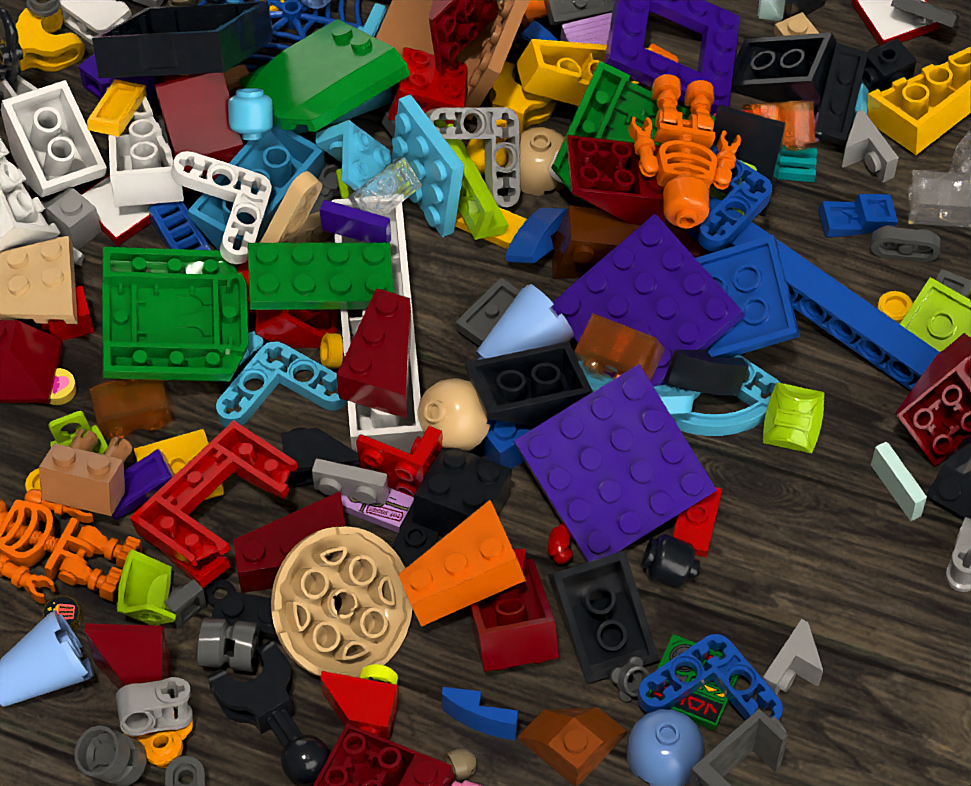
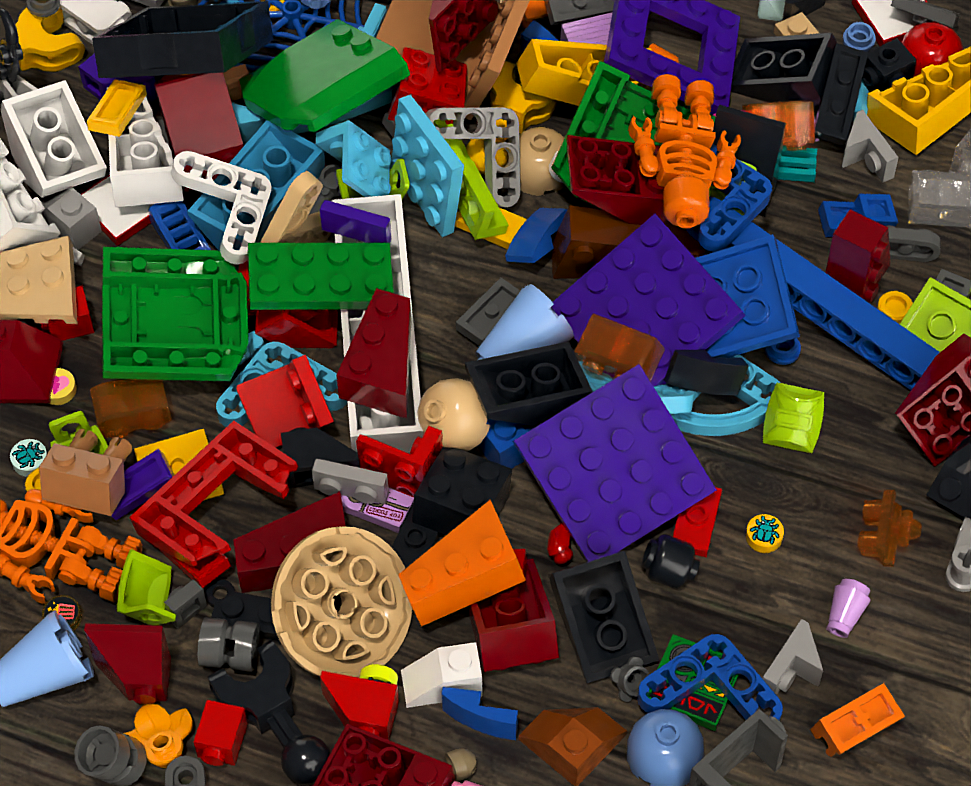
light grey piece [115,677,193,736] -> none
medium azure head [228,88,273,140] -> none
yellow tile [320,333,343,369] -> none
clear plate [348,157,422,216] -> none
light aqua tile [871,442,927,521] -> none
none -> tile [10,439,47,477]
none -> red brick [194,700,248,766]
none -> red bracket [236,354,334,448]
none -> white slope [401,642,482,708]
none -> tile [746,514,784,553]
none -> blue plate [765,338,801,365]
none -> orange hinge [810,683,905,757]
none -> dark red wedge [826,209,891,303]
none -> lavender cone [827,579,871,638]
none -> medium blue plate [843,22,876,52]
none -> clear orange hips [858,490,922,567]
none -> red cylinder [901,22,963,77]

